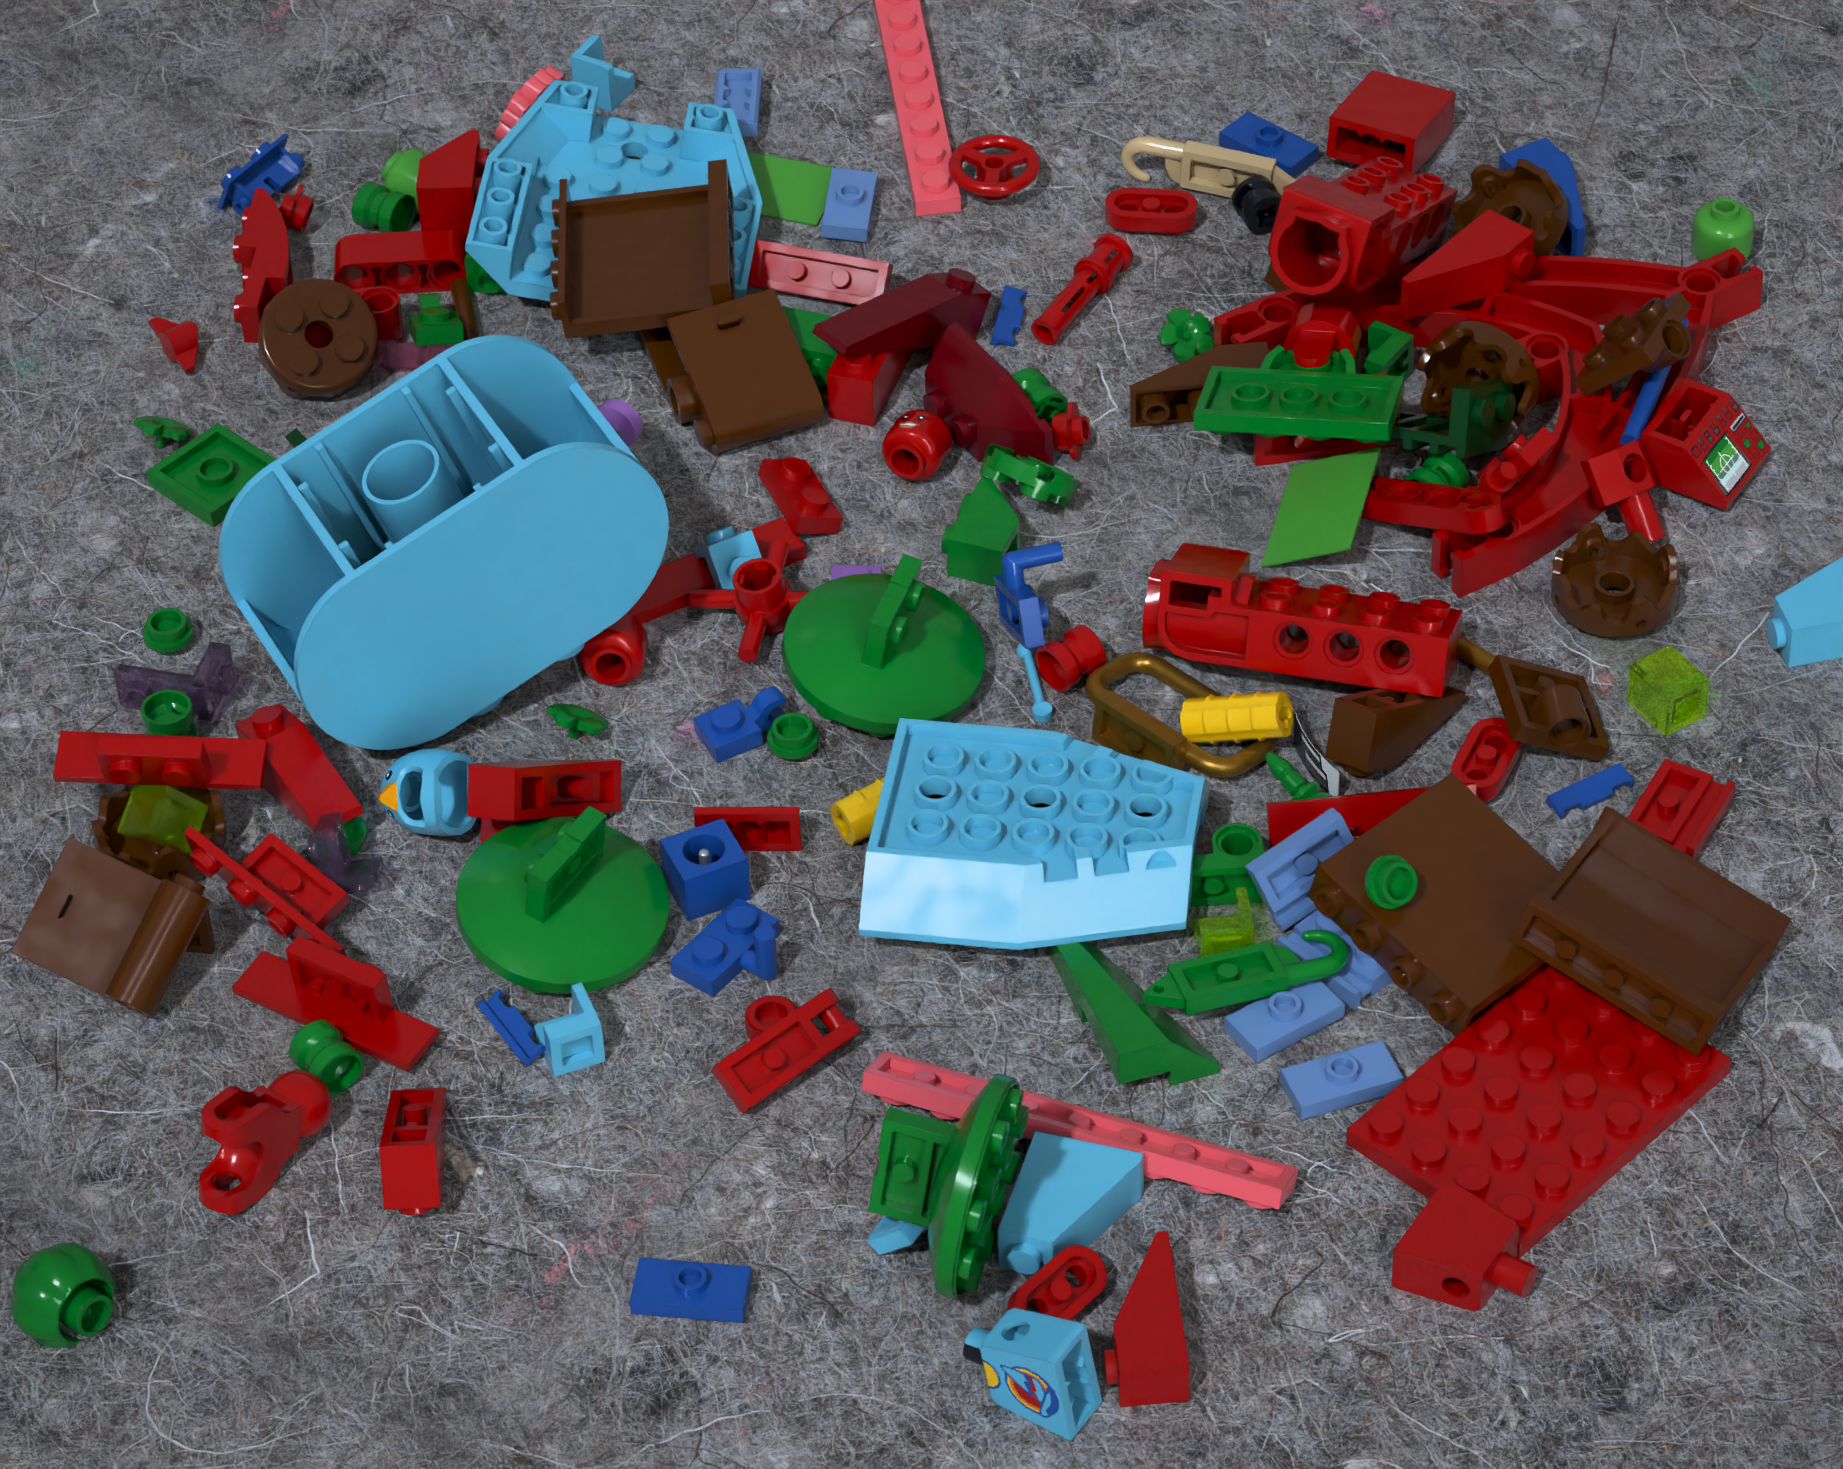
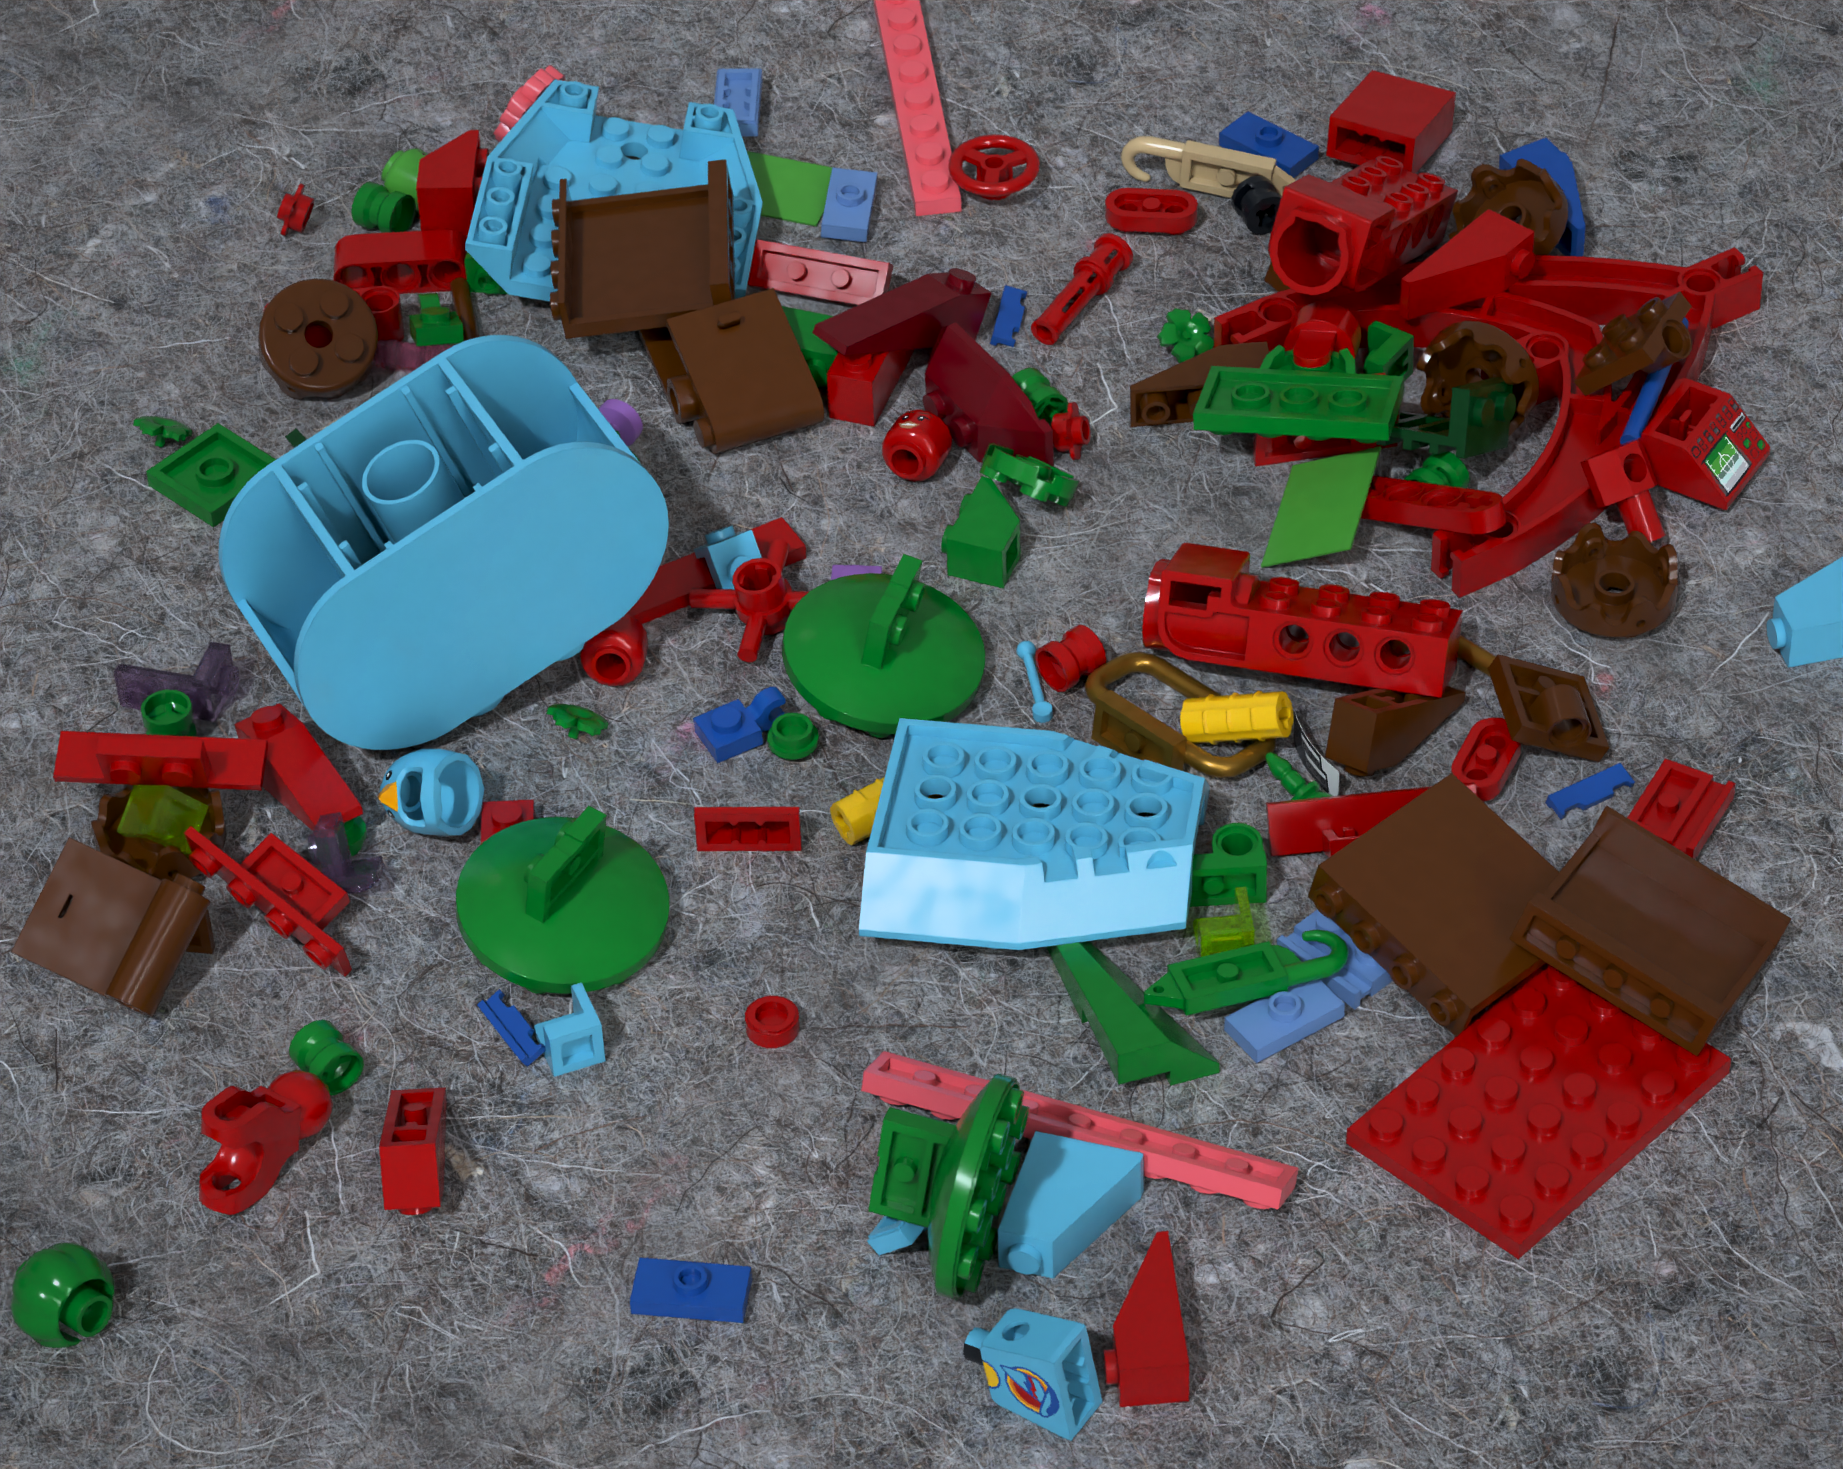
green plate [143,608,194,654] -> none
red piece [149,317,199,375] -> none
blue hinge [218,133,305,216] -> none
red bracket [232,935,439,1073] -> none
red slope [233,188,294,343] -> none
red slope [468,759,621,821] -> none
medium azure panel [570,34,635,112] -> none
blue piece [660,818,751,921] -> none
blue plate [670,897,780,997] -> none
red plate [711,987,863,1114] -> none
red plate [758,457,843,534] -> none
blue plate [993,541,1063,649] -> none
red plate [1007,1245,1107,1320] -> none
medium blue plate [1245,807,1354,931] -> none
medium blue plate [1280,1040,1404,1120] -> none
green plate [1365,854,1417,909] -> none
red torso [1392,1178,1538,1312] -> none
red plate [1467,426,1557,496] -> none
clear neon green panel [1627,646,1709,737] -> none
bright green head [1691,198,1755,261] -> none

